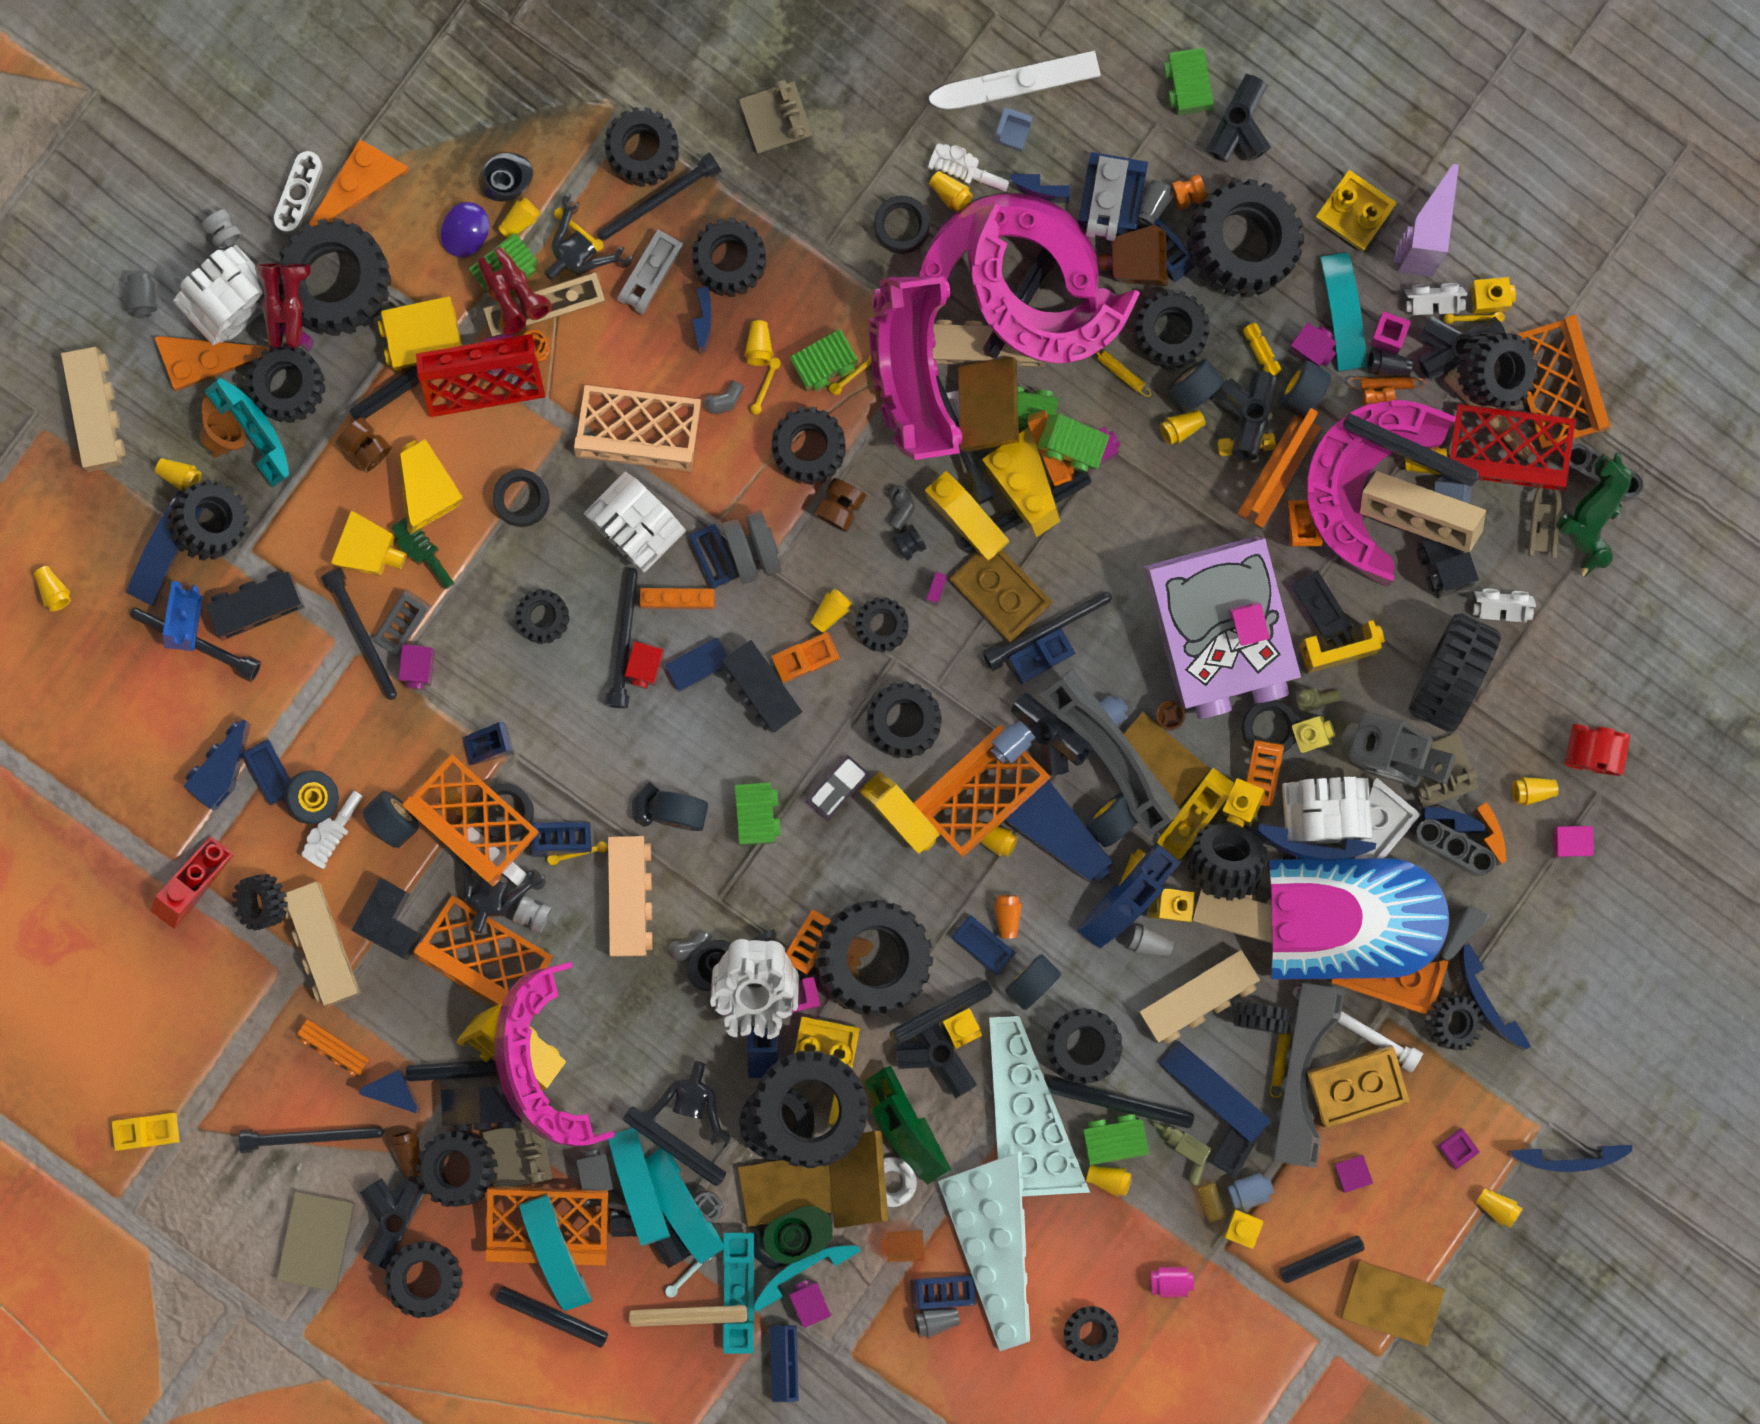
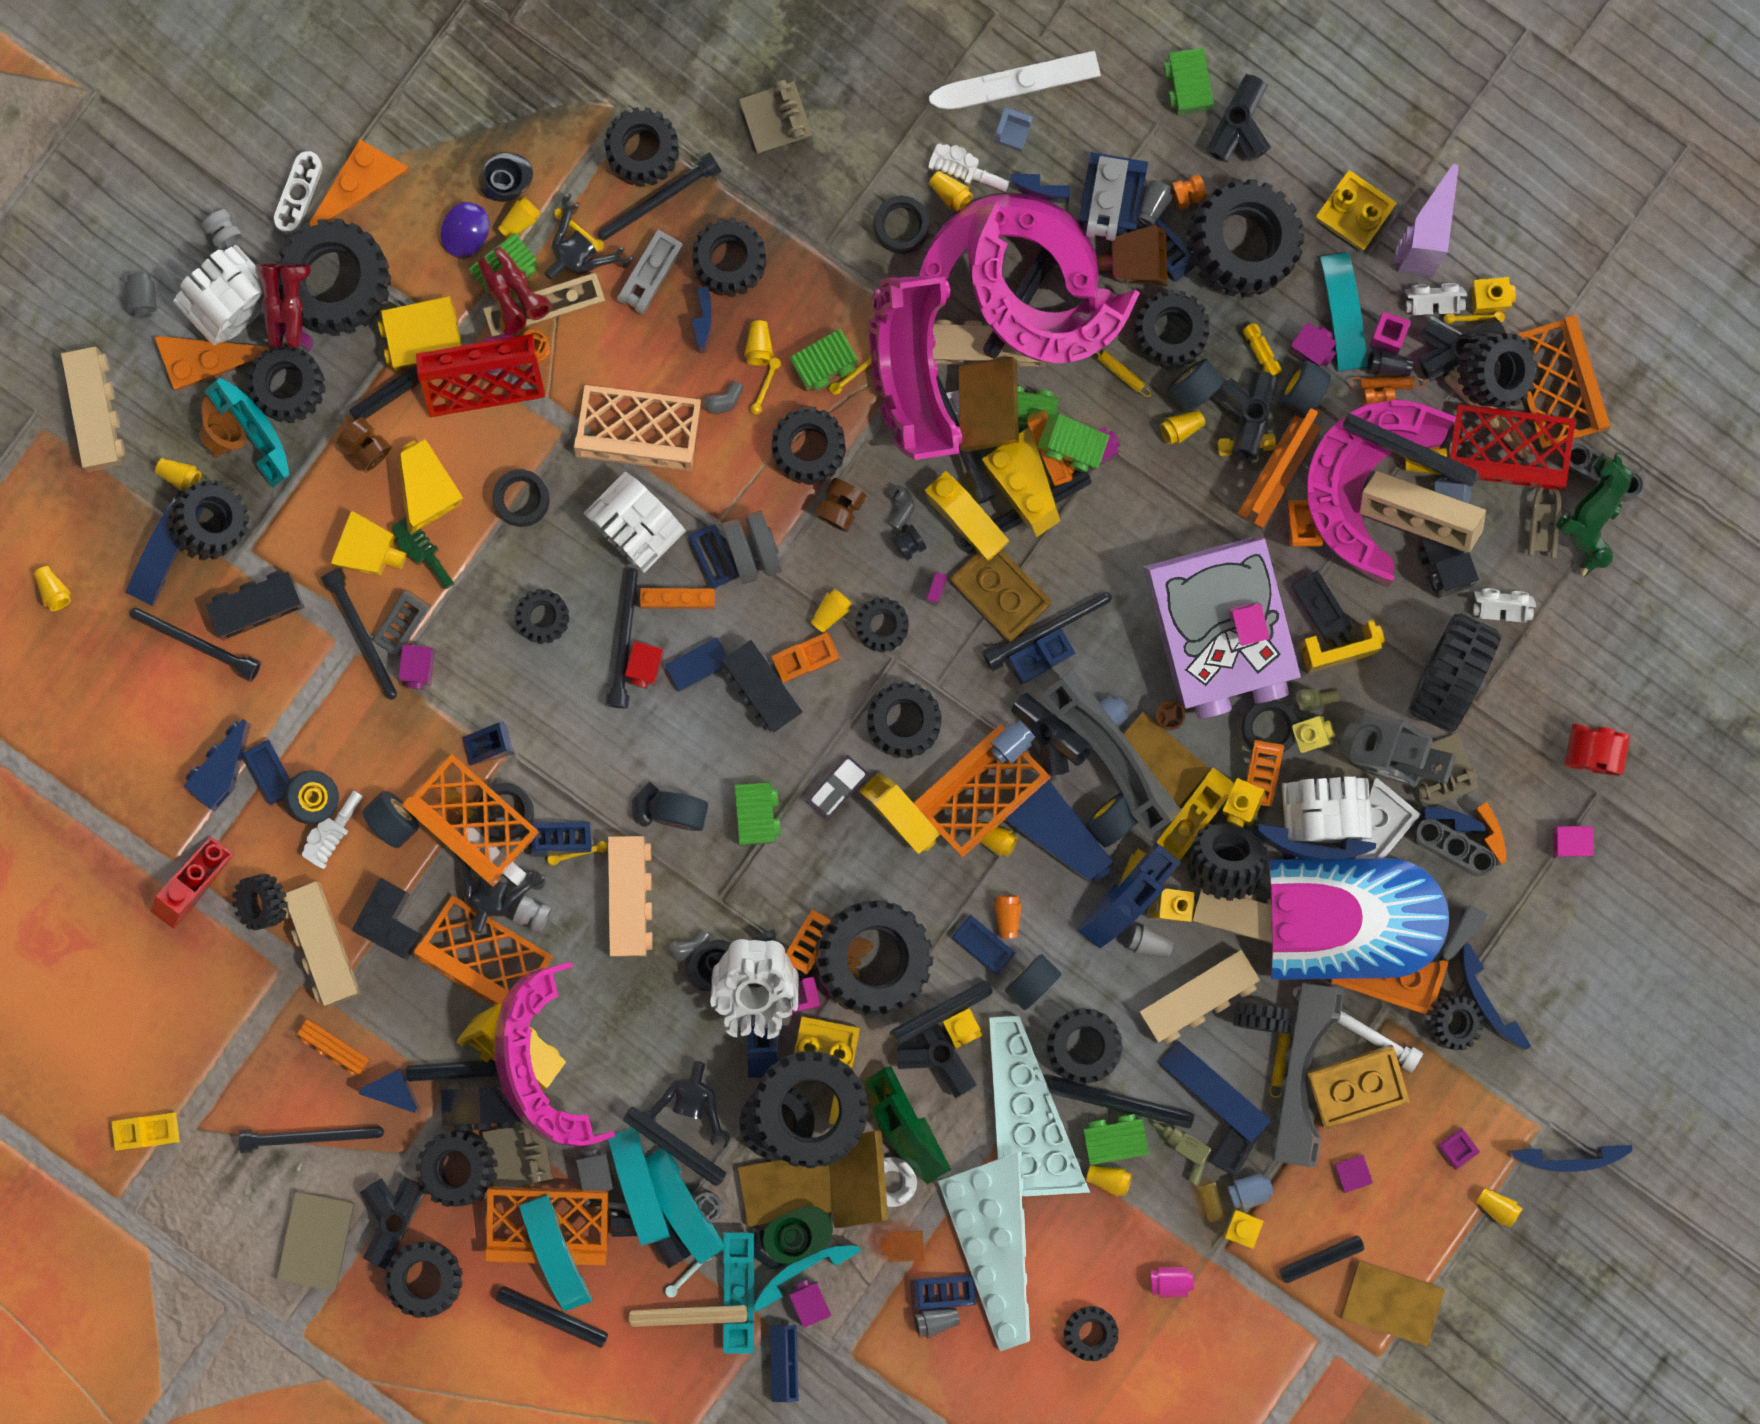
blue hinge [163,581,203,652] -> none
reddish brown cone [390,1131,421,1177] -> none
yellow cone [1512,777,1558,806] -> none

